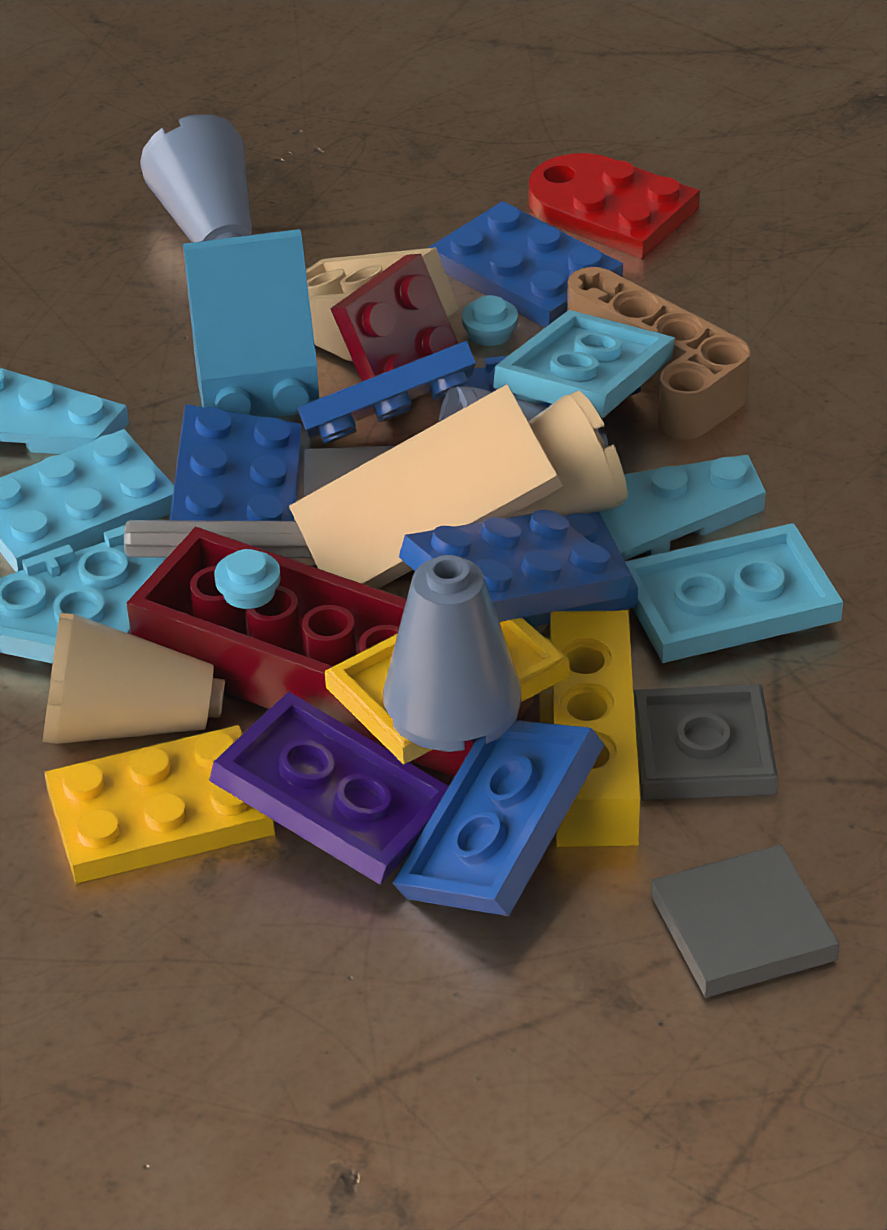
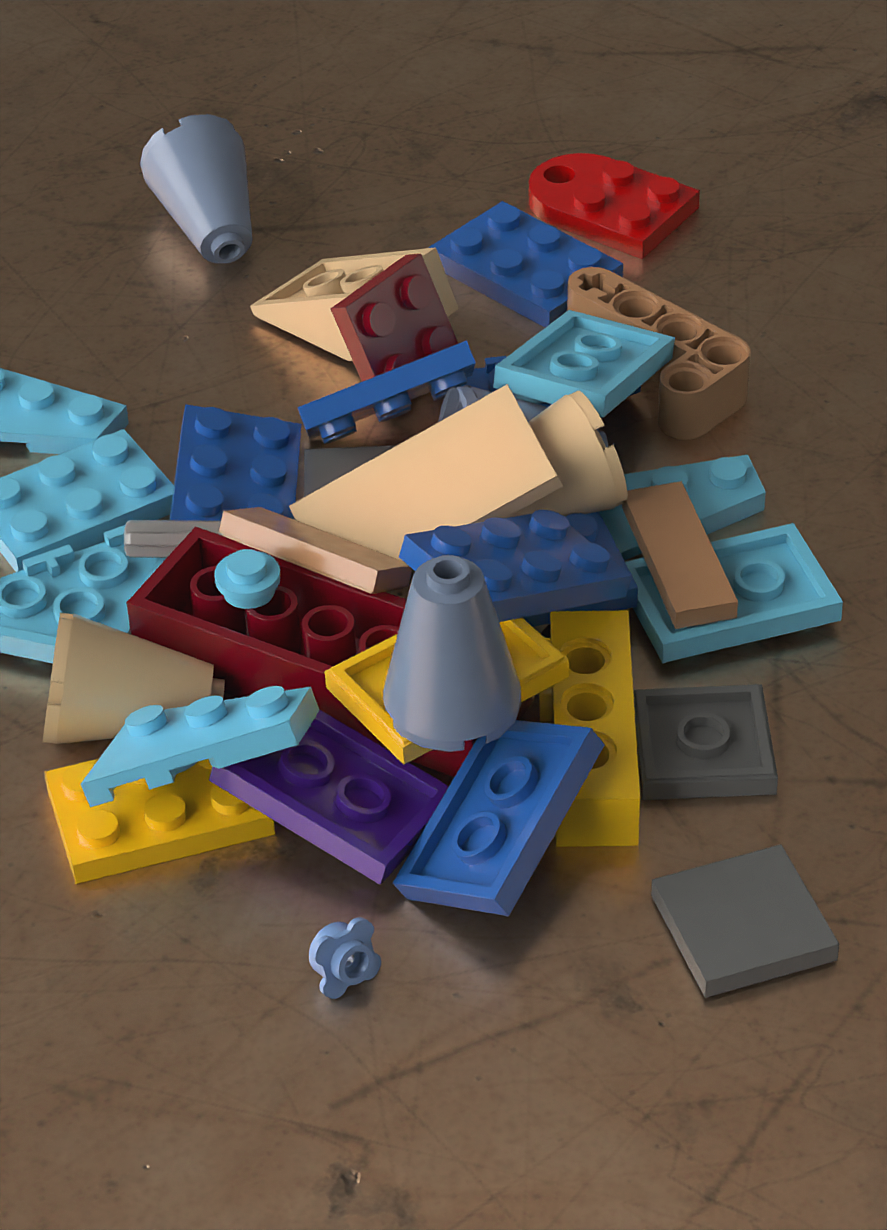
dark azure slope [183,229,319,417] -> none
medium azure plate [462,295,518,346] -> none
none -> medium azure wing [81,686,319,807]
none -> medium nougat tile [219,507,412,594]
none -> medium blue plate [309,917,381,999]
none -> medium nougat tile [622,481,738,629]

